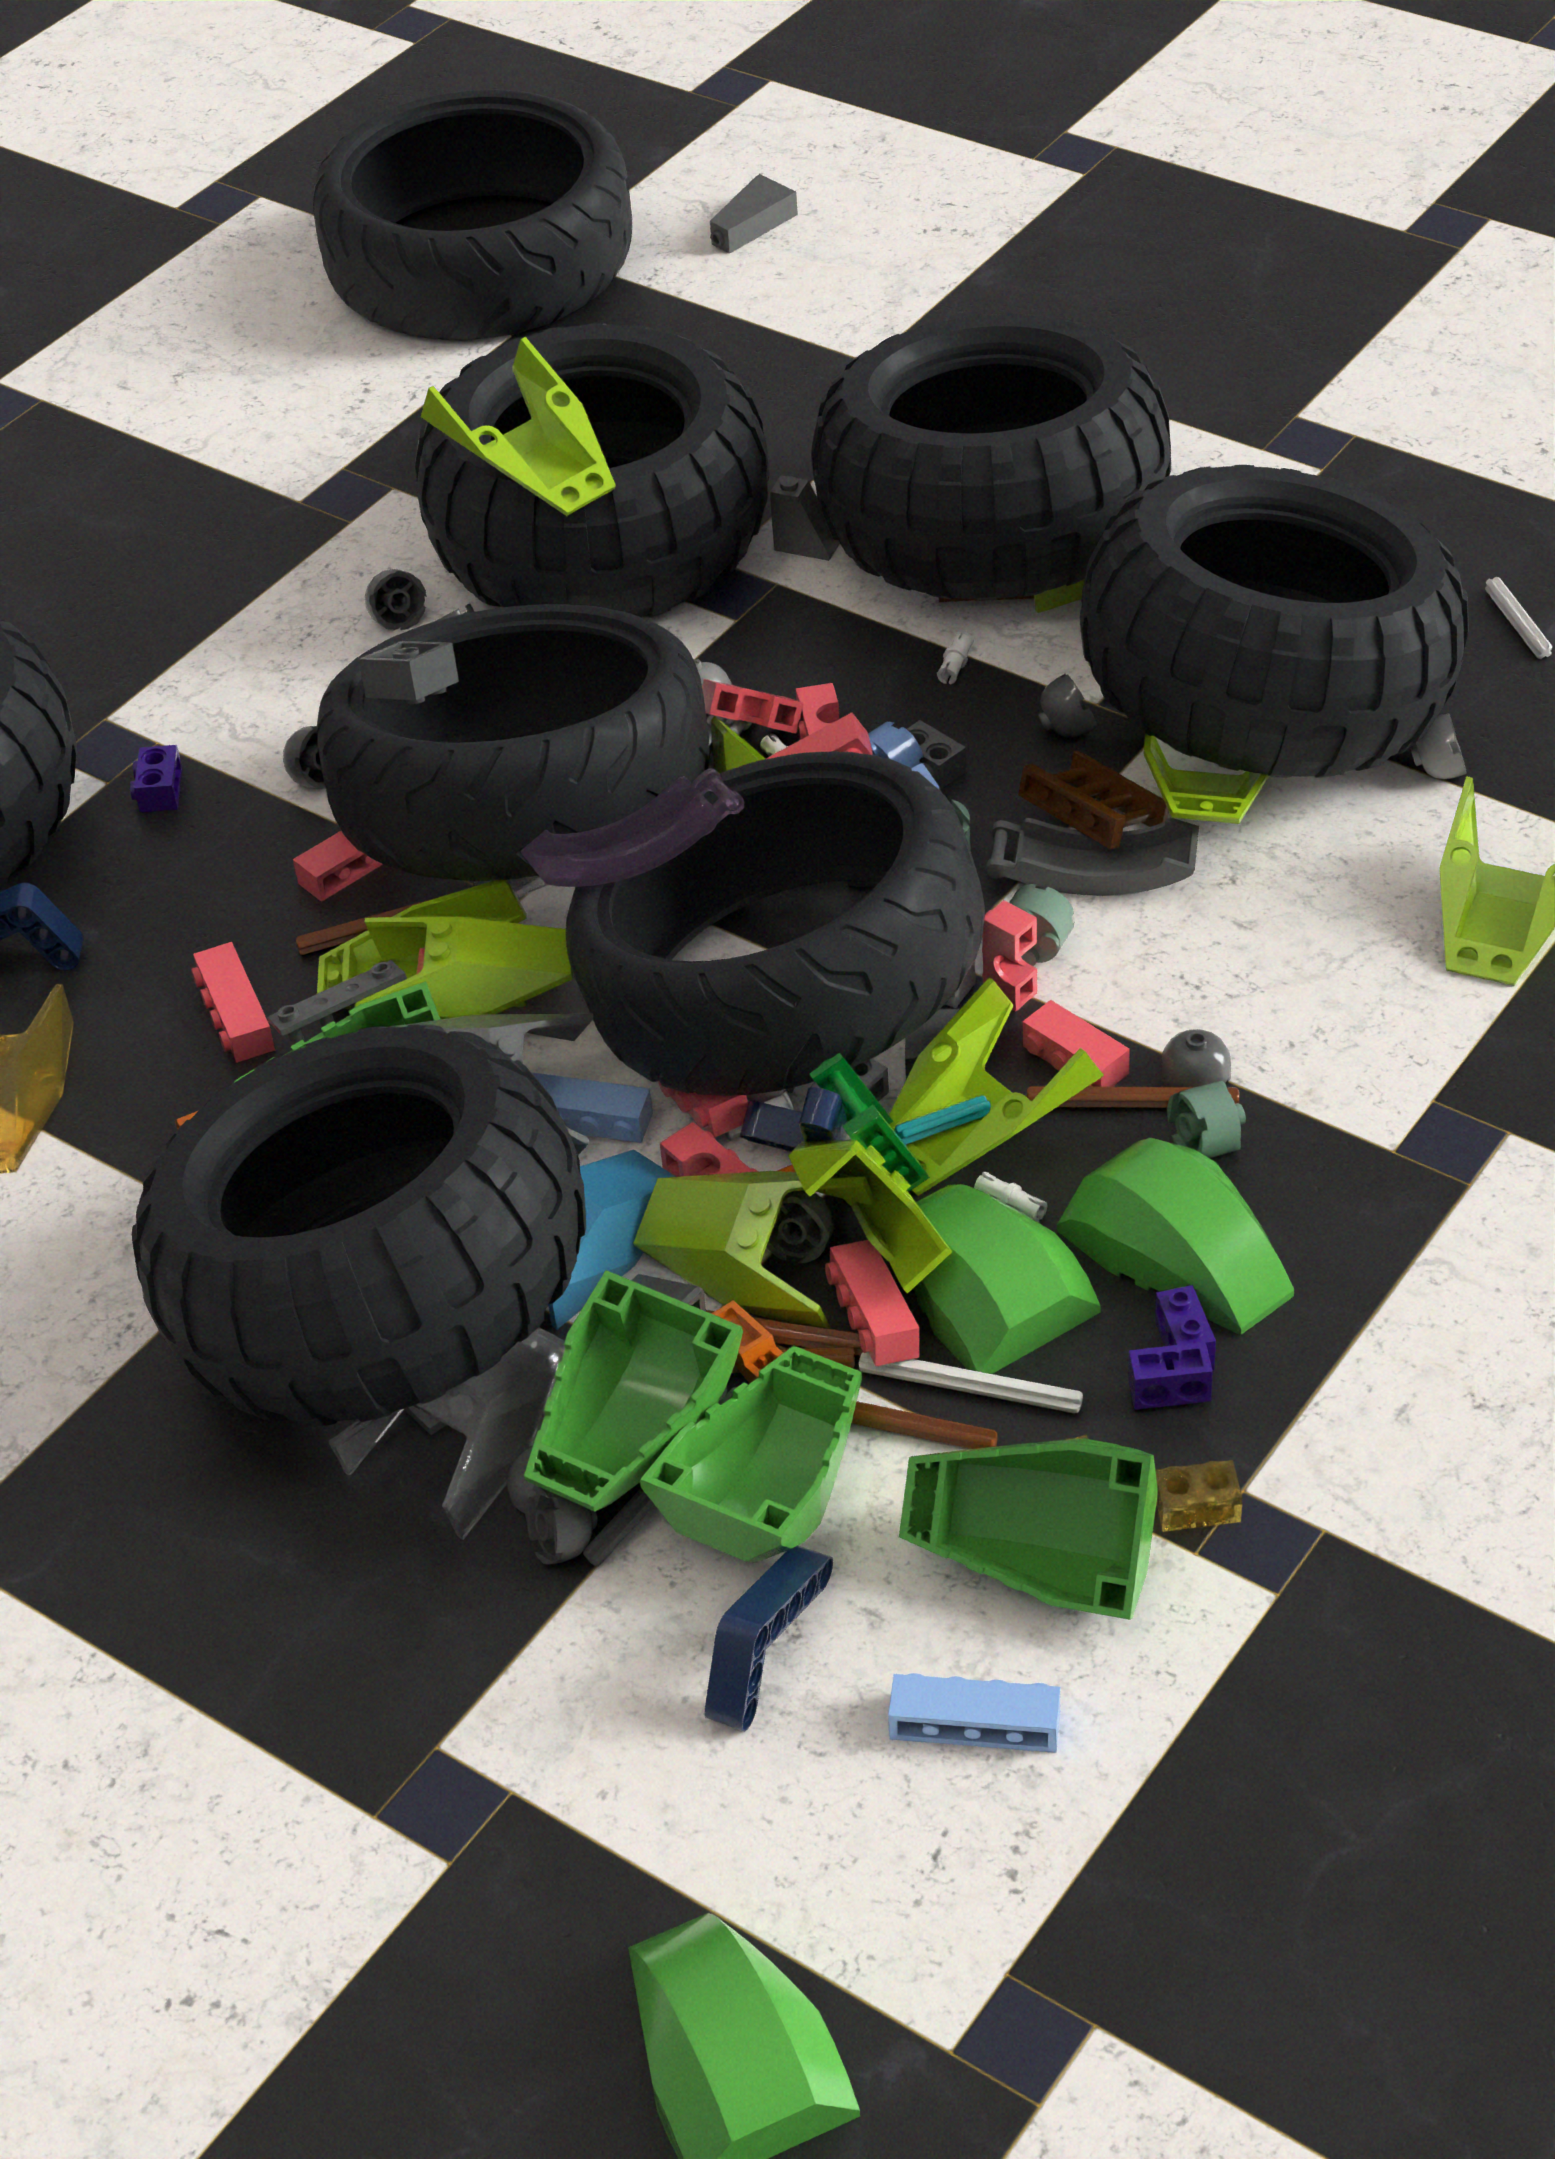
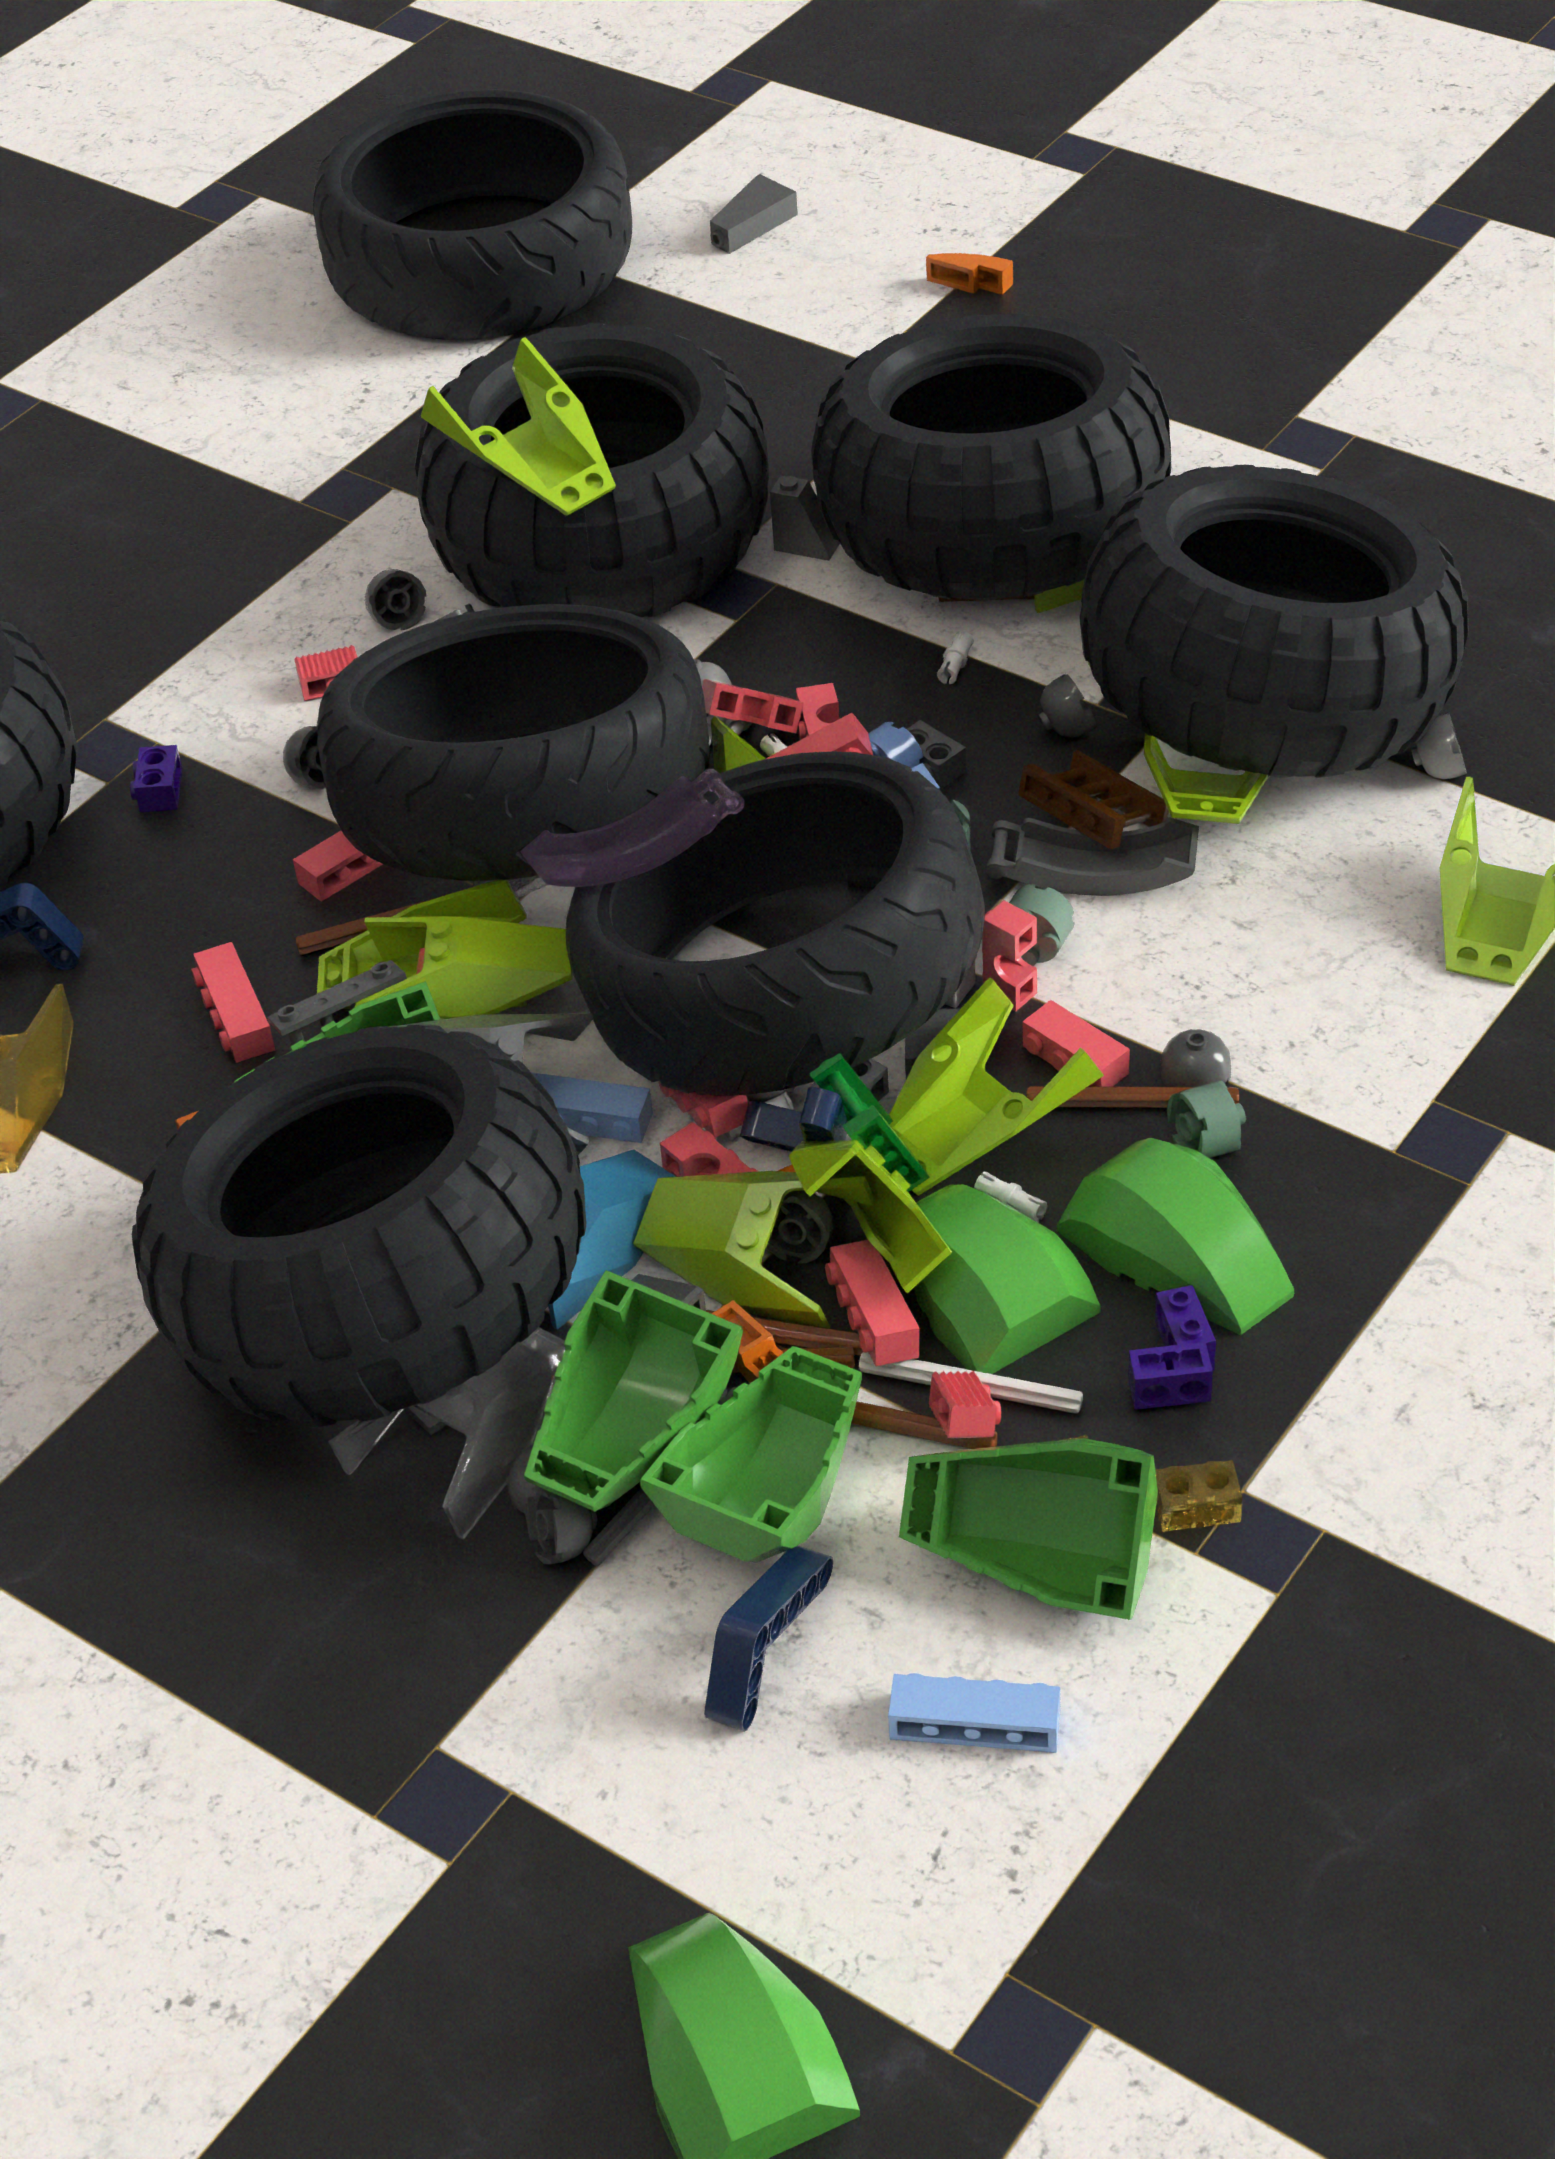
dark grey brick [359,641,459,704] -> none
teal axle [895,1095,991,1145] -> none
white axle [1485,577,1552,659] -> none
none -> coral brick [294,645,357,701]
none -> orange slope [926,253,1013,295]
none -> coral brick [929,1371,1001,1438]

